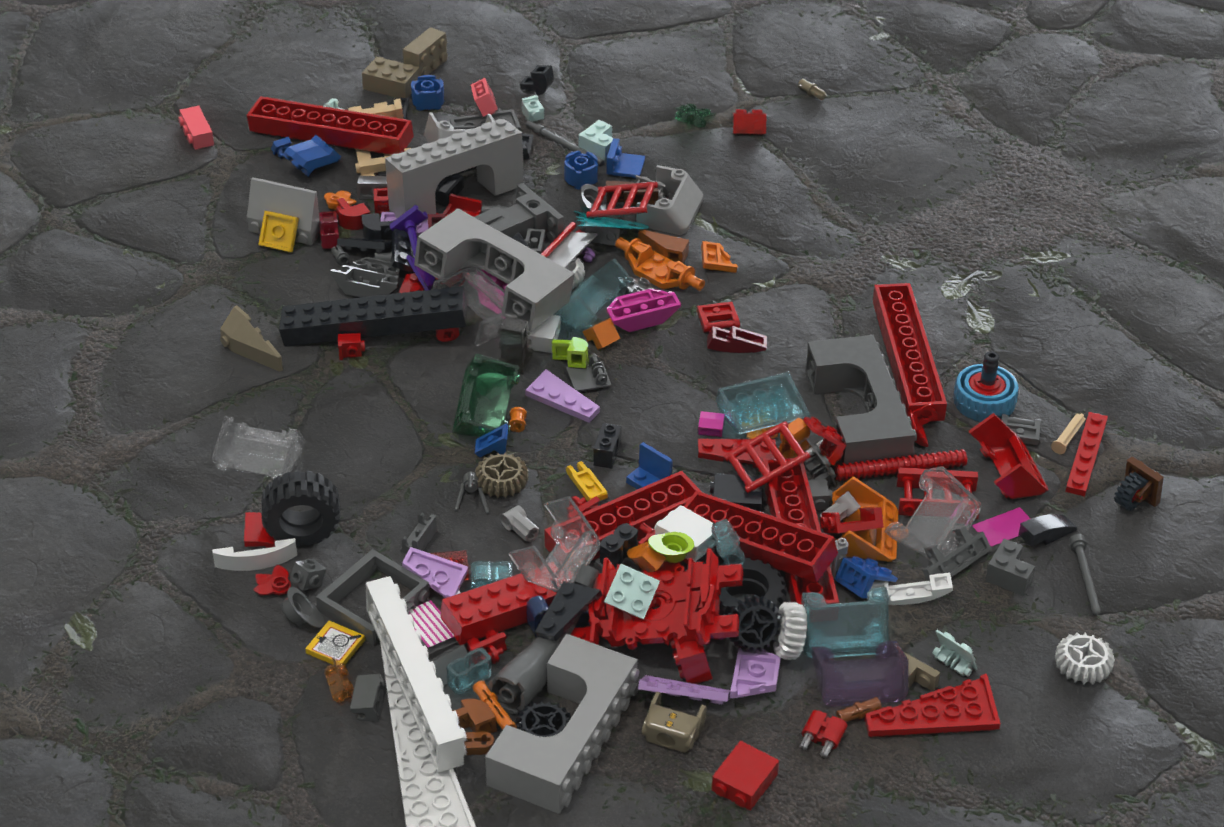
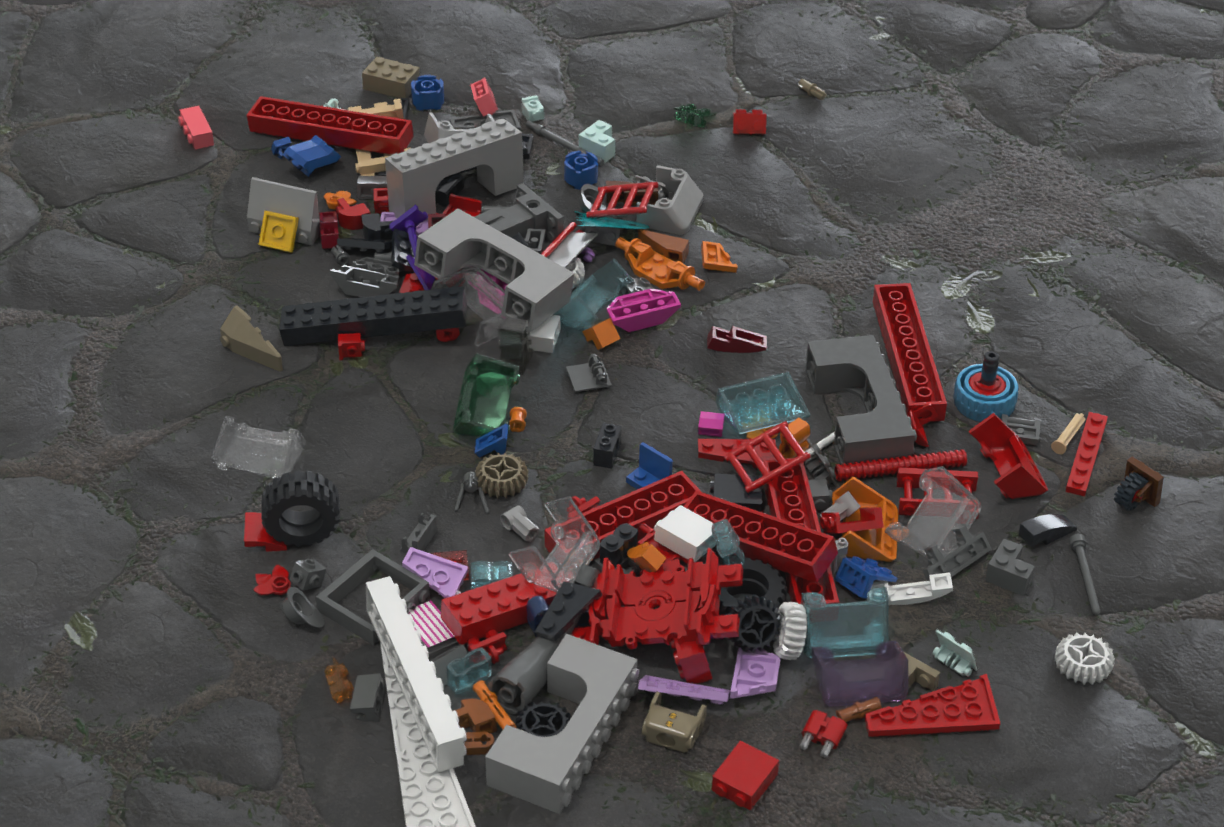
white slope [212,538,297,571] -> none
tile [305,621,365,668] -> none
dark tan brick [403,27,448,76] -> none
black brick [520,65,554,95] -> none
lavender wing [525,369,600,423] -> none
lime brick [552,337,589,368] -> none
yellow hinge [566,461,608,501] -> none
light aqua hinge [604,564,660,620] -> none
blue bracket [606,138,645,178] -> none
lime piece [648,532,694,563] -> none
red plate [697,302,740,333] -> none
red bracket [803,417,847,465] -> none
dark pink sticker [972,507,1030,547] -> none

